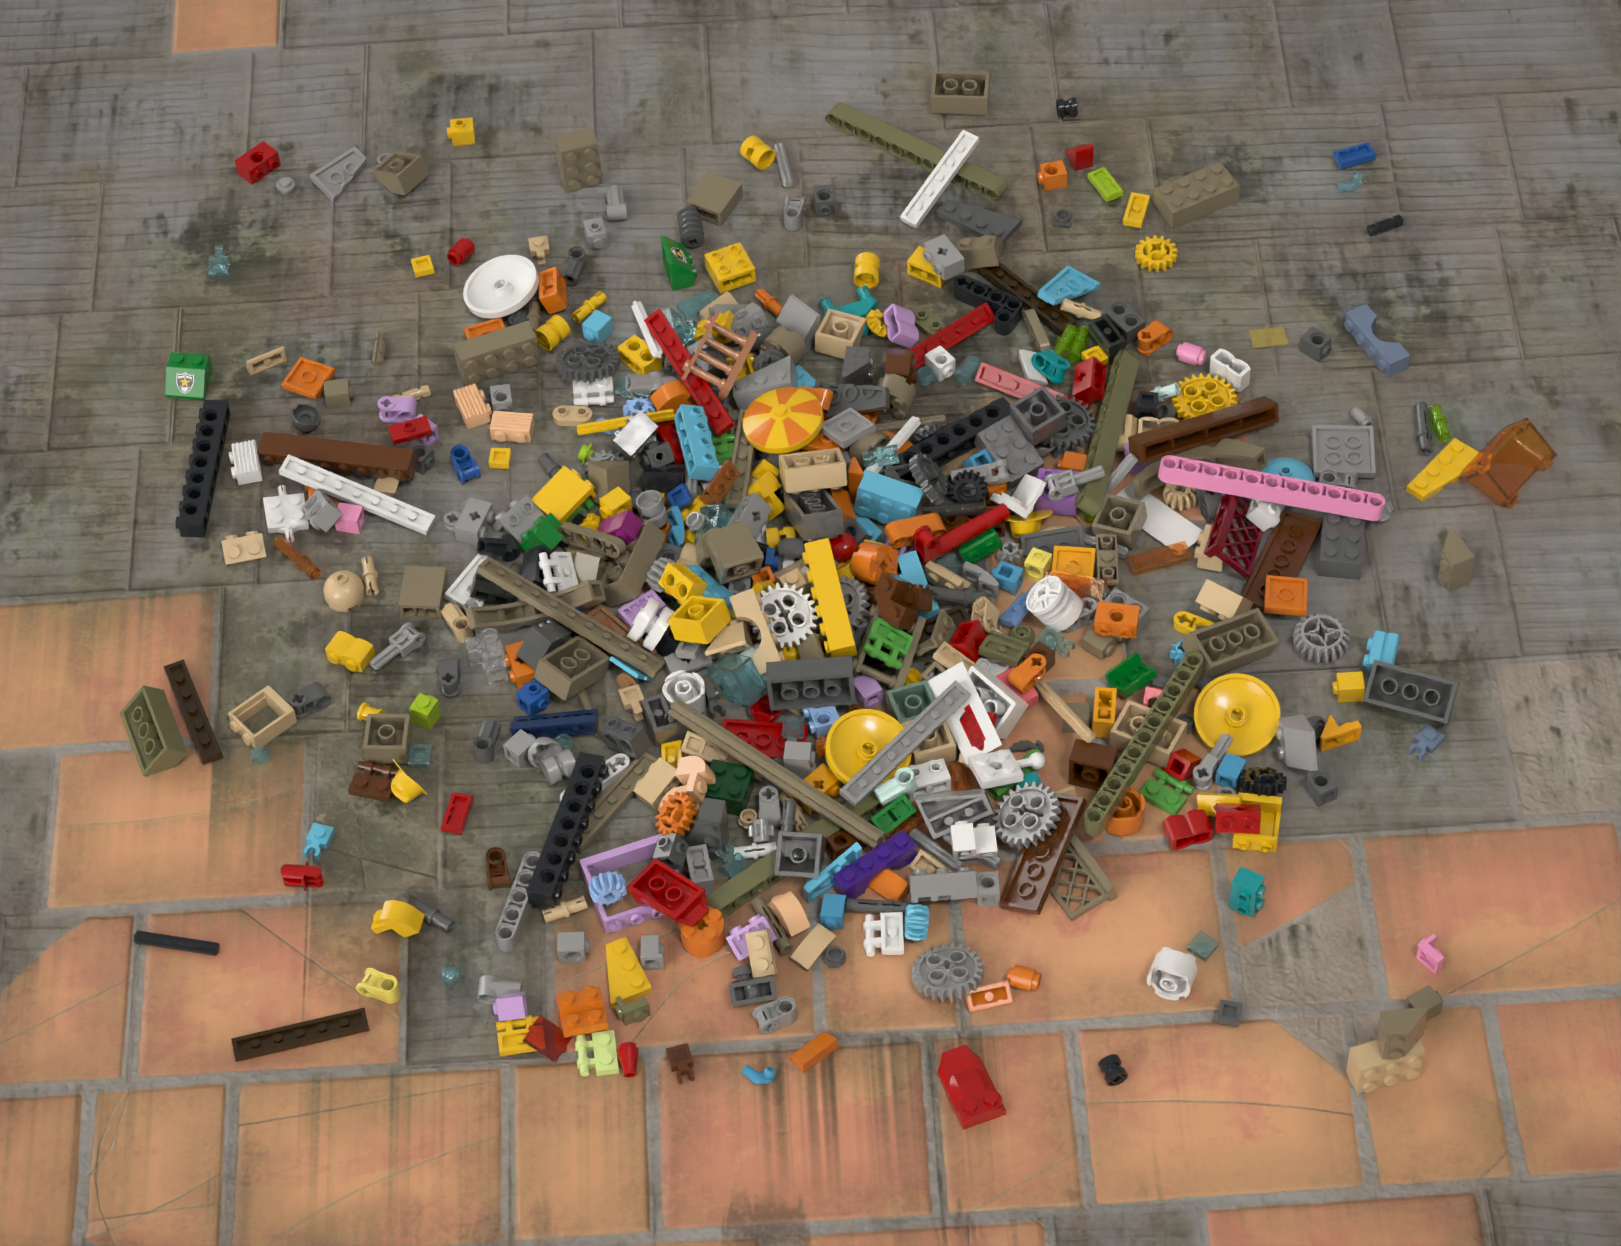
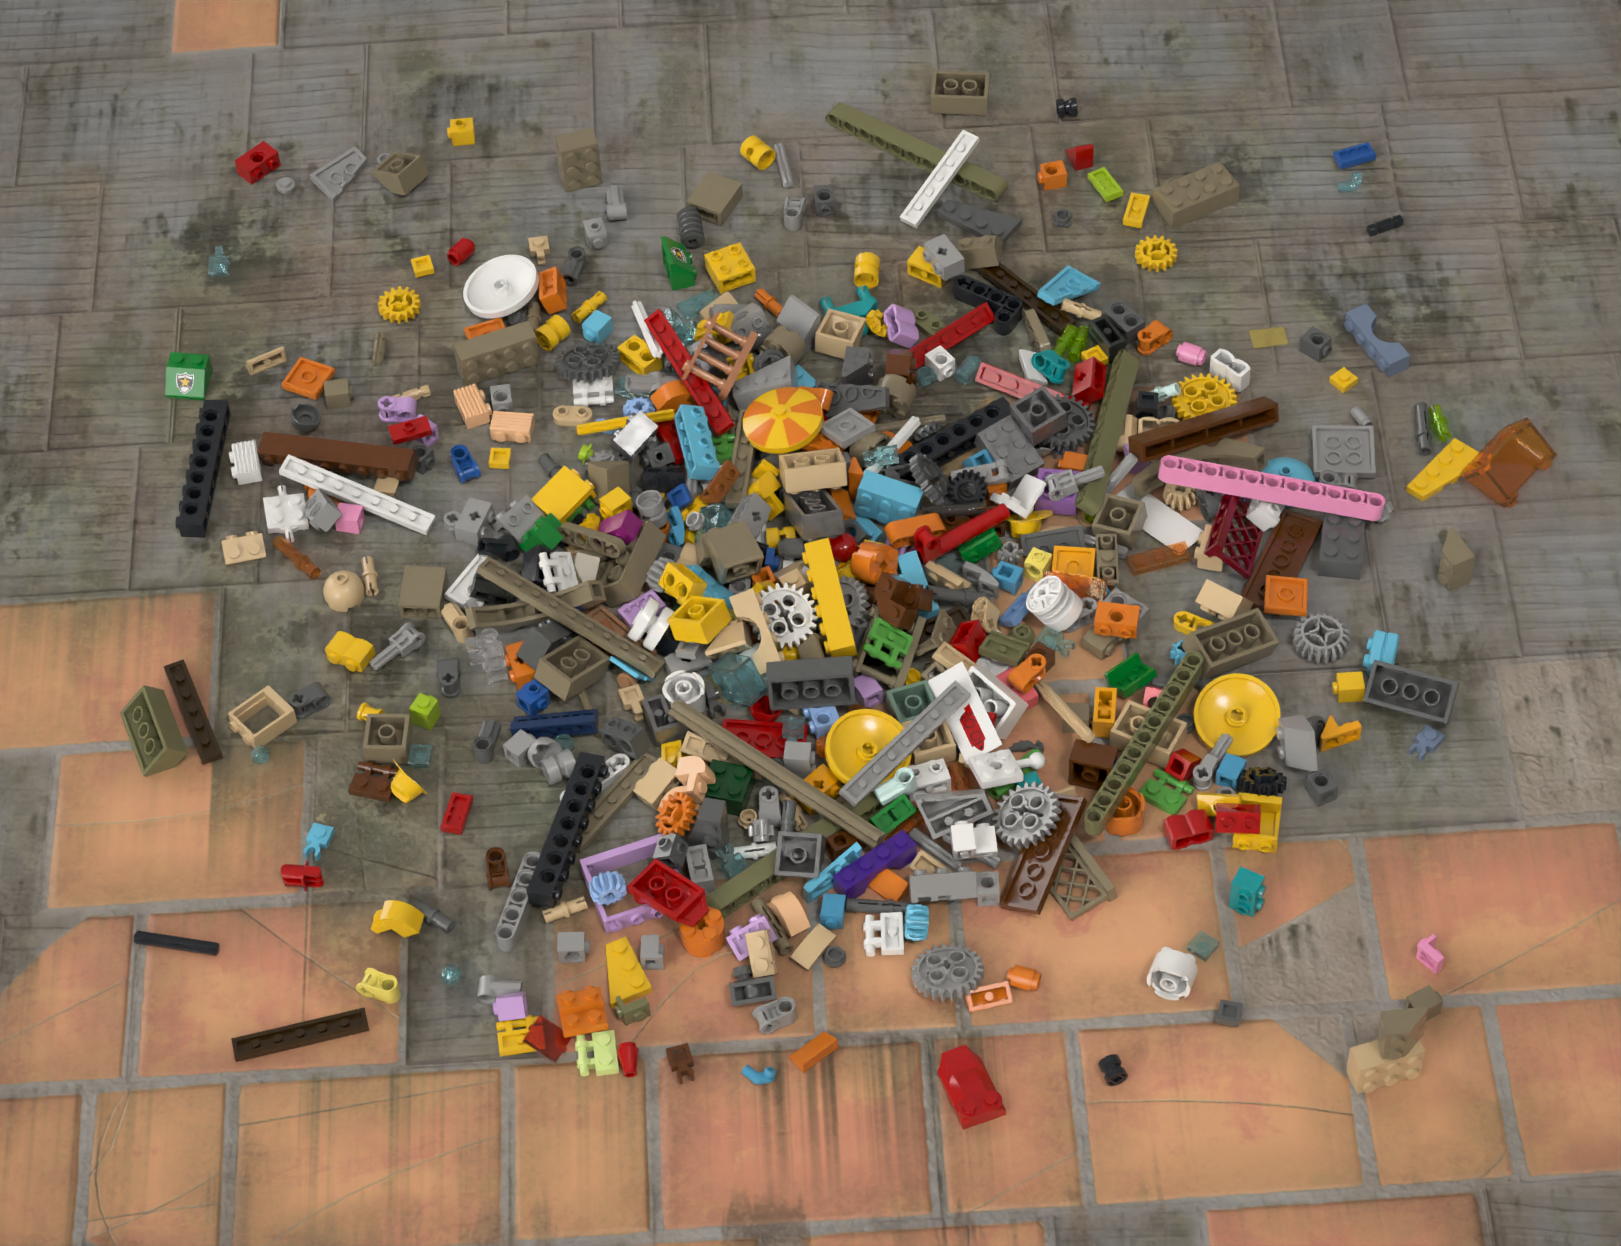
none -> yellow gear [378,286,421,324]
none -> yellow plate [1329,367,1358,393]

